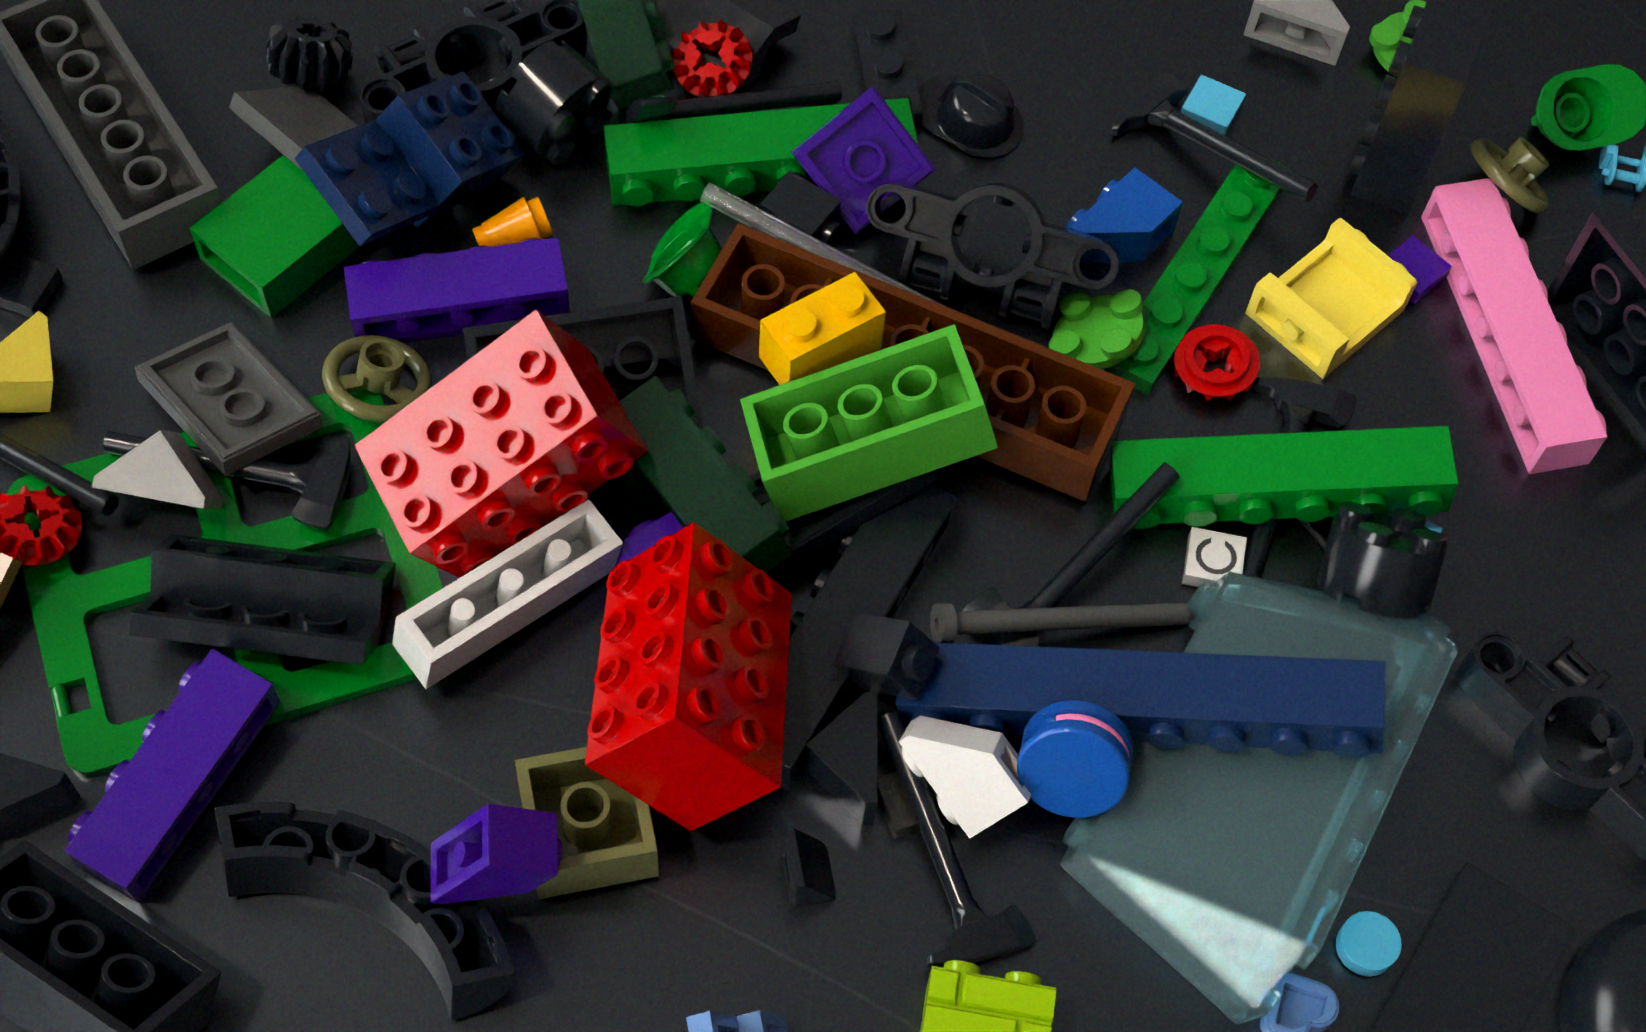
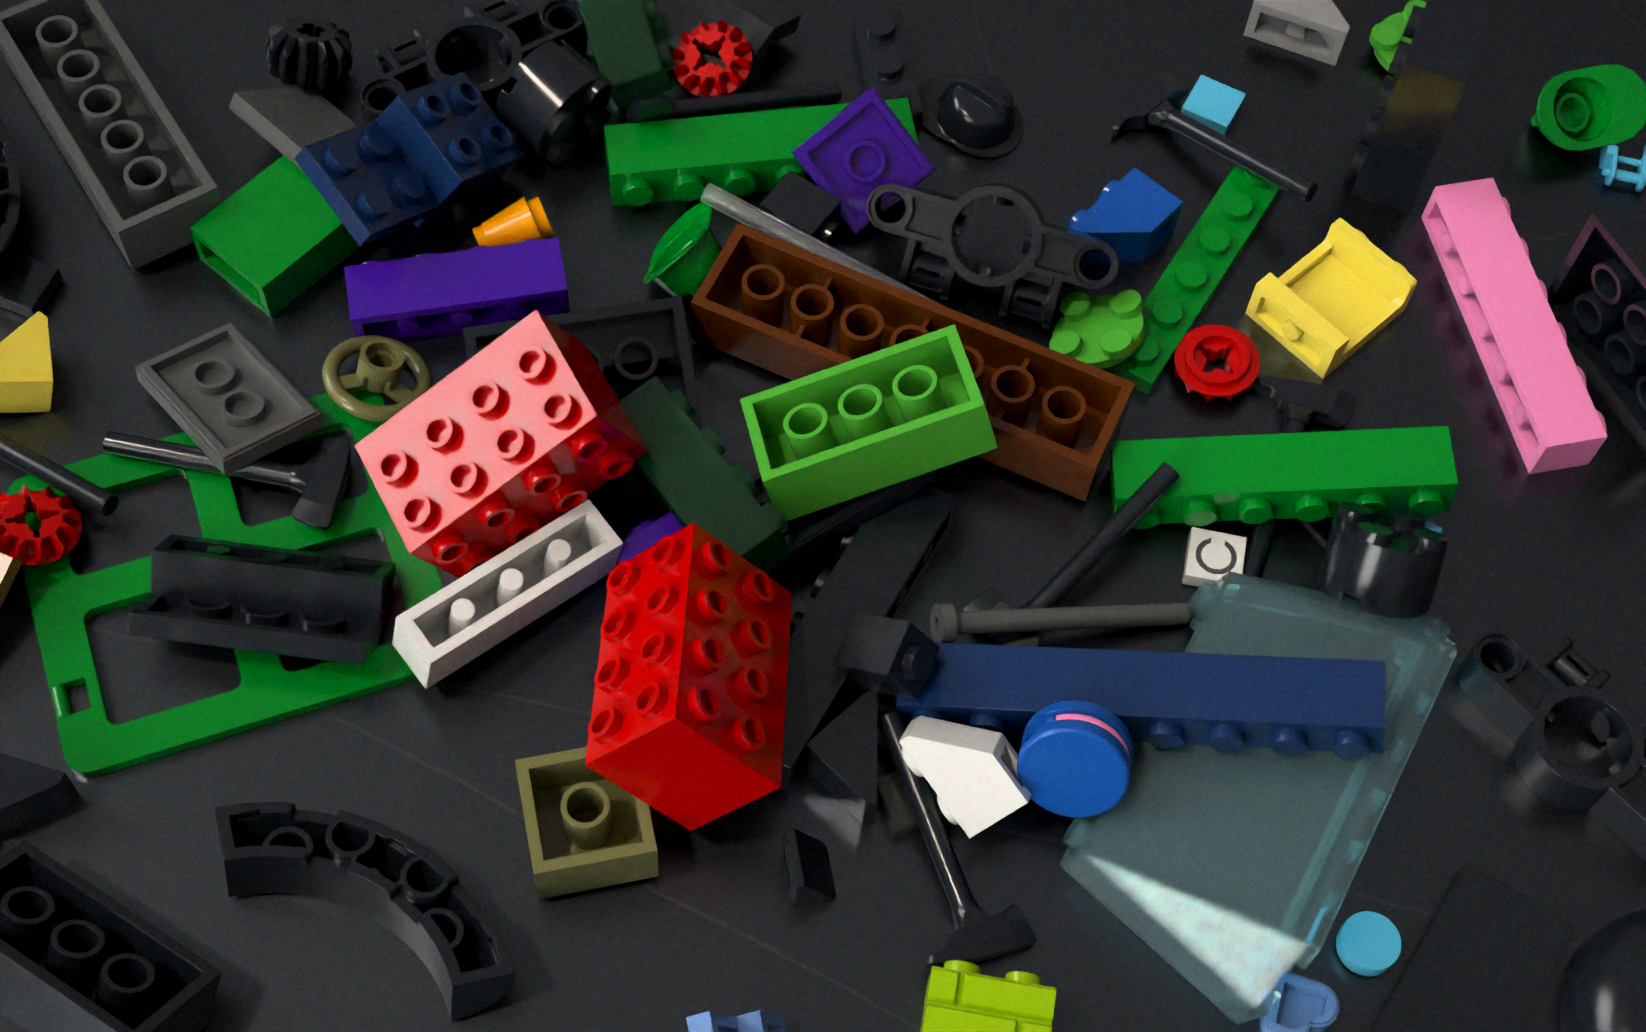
dark purple brick [64,649,281,903] -> none
light grey slope [92,430,224,509] -> none
dark purple slope [431,804,562,904] -> none
yellow brick [759,272,886,385] -> none
dark purple tile [1388,235,1452,305] -> none
olive piece [1470,137,1549,214] -> none

